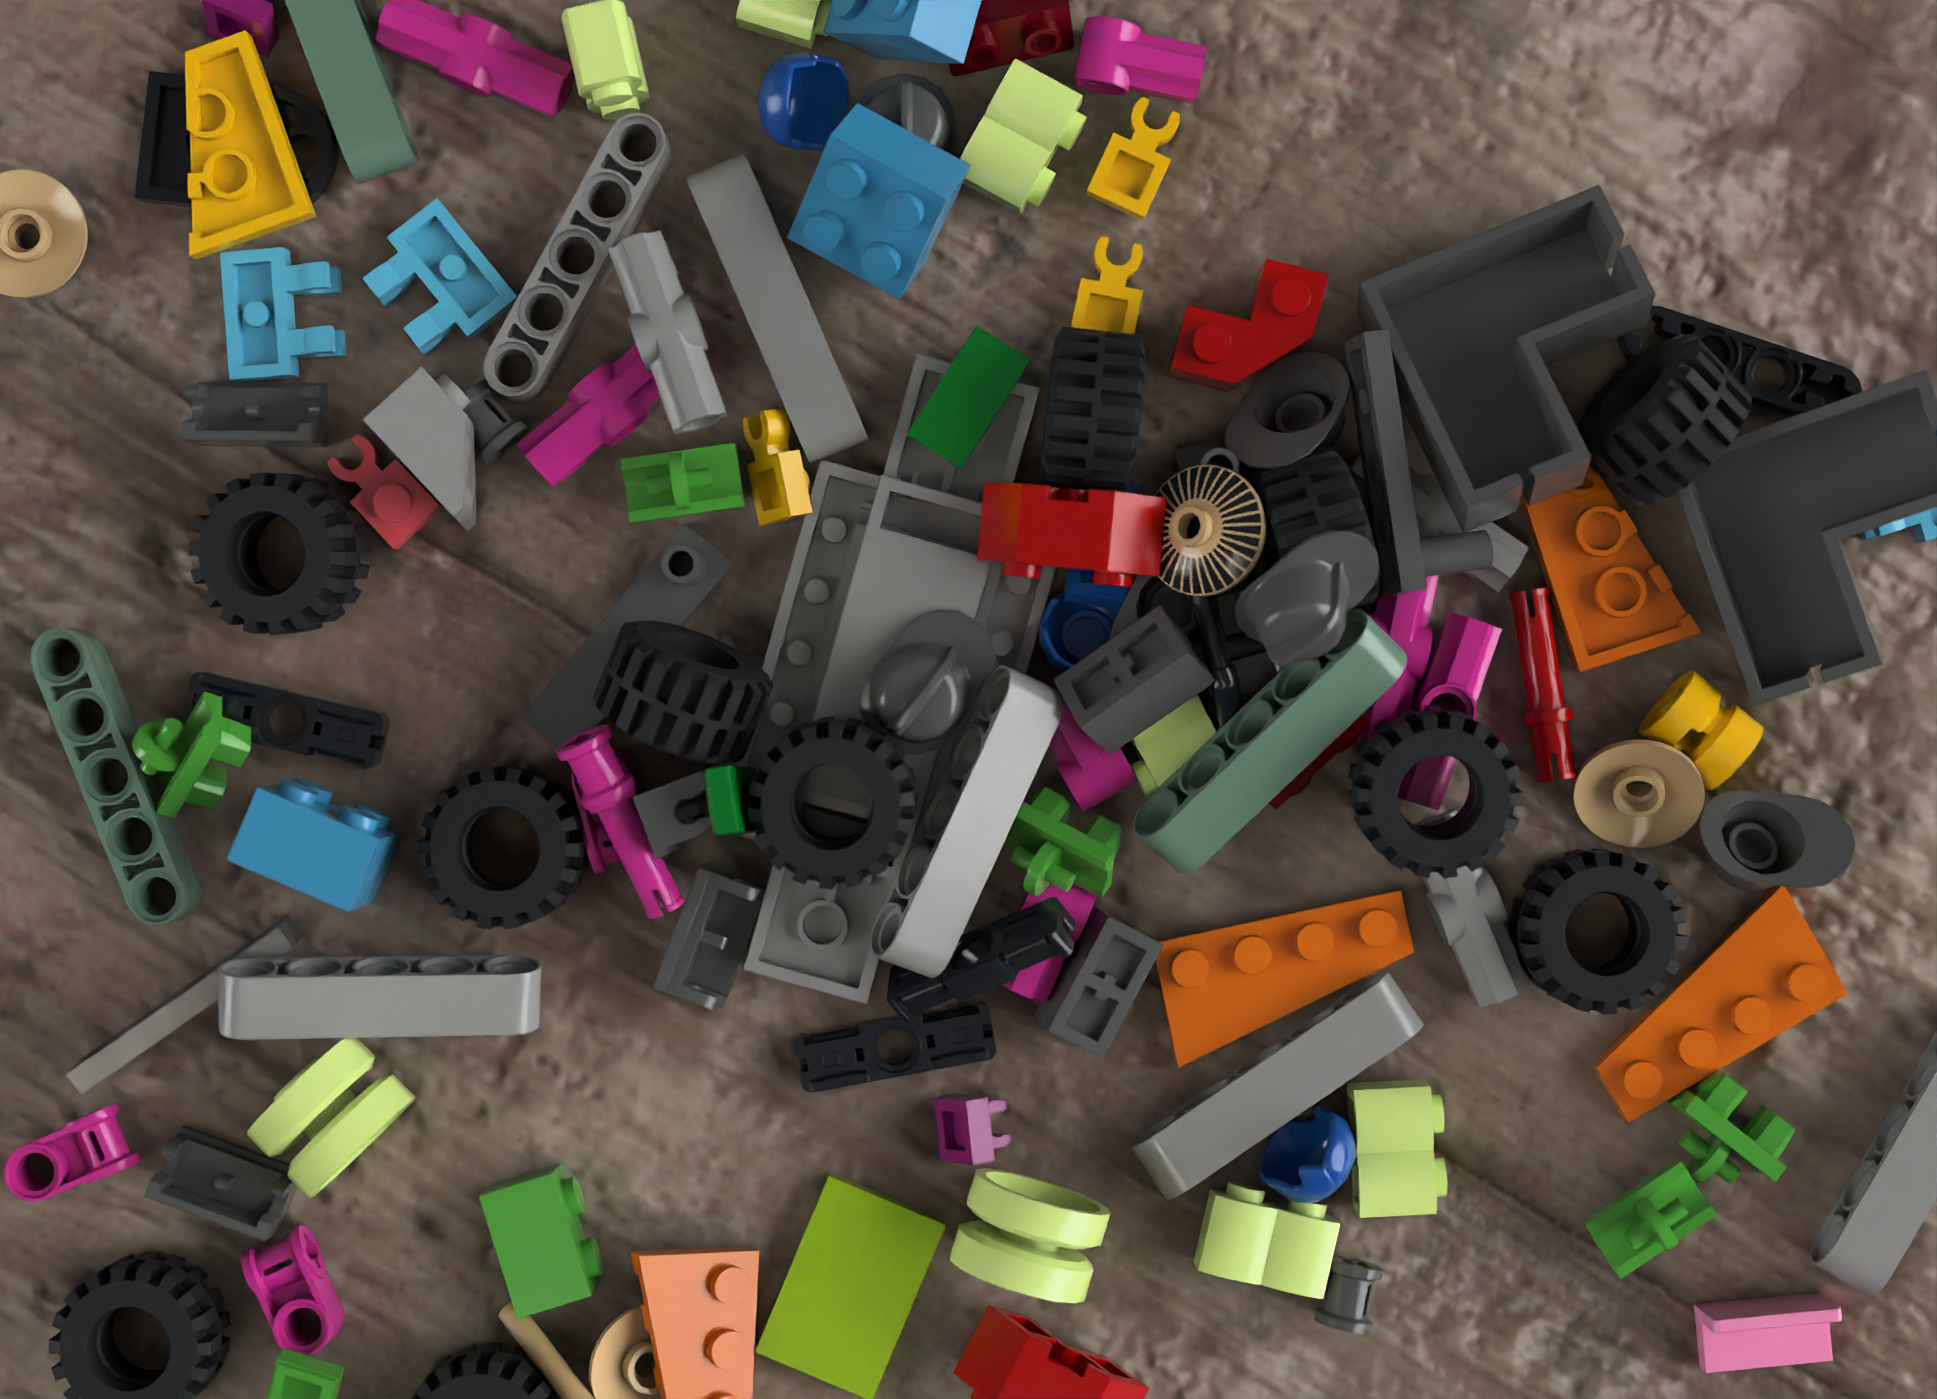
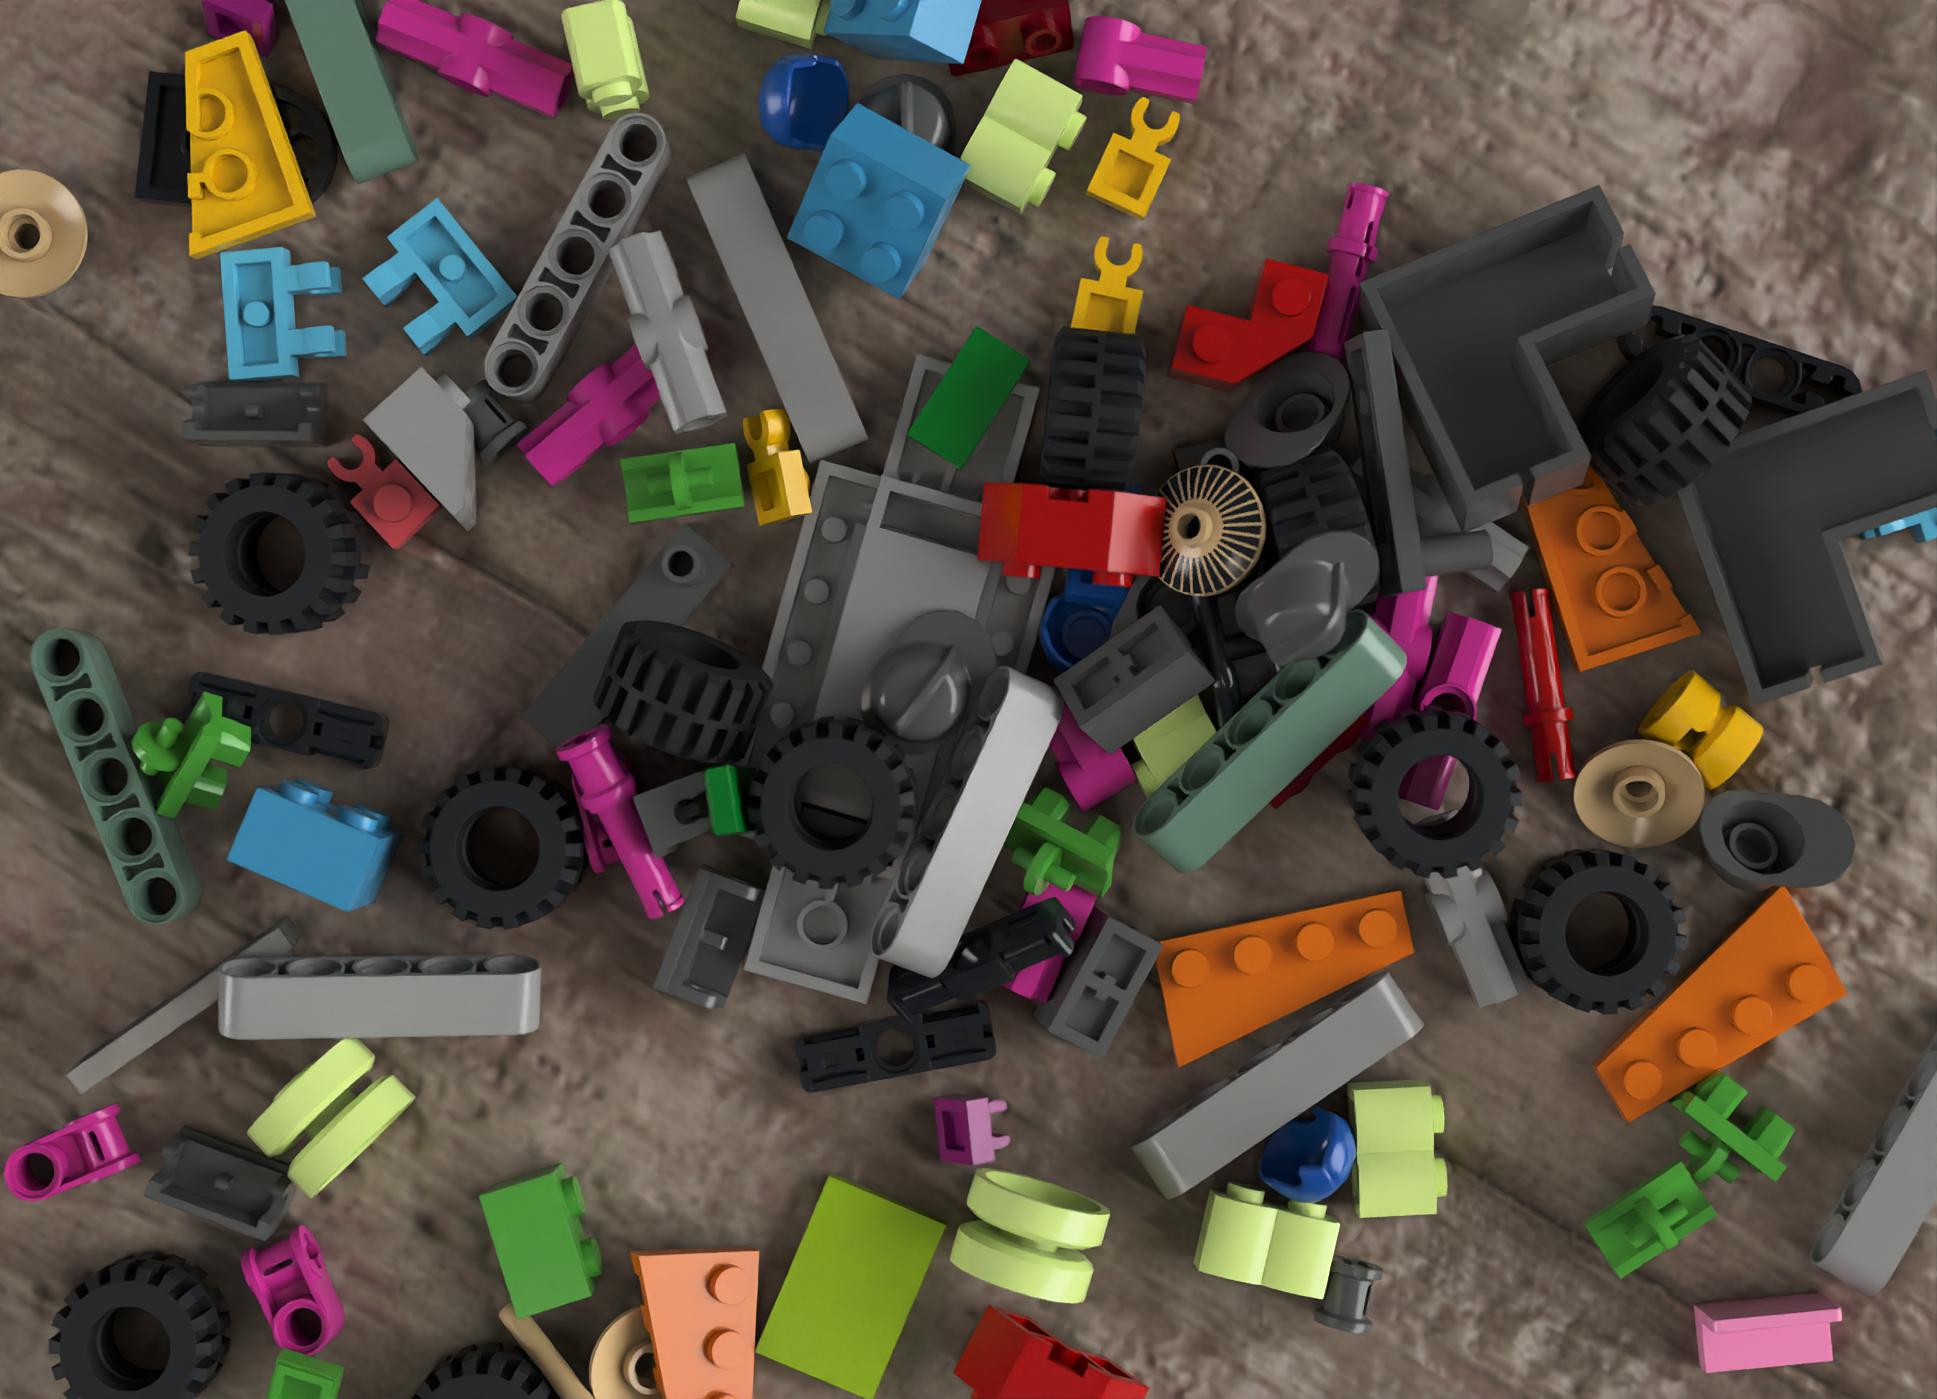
none -> dark pink pin [1305,183,1389,365]

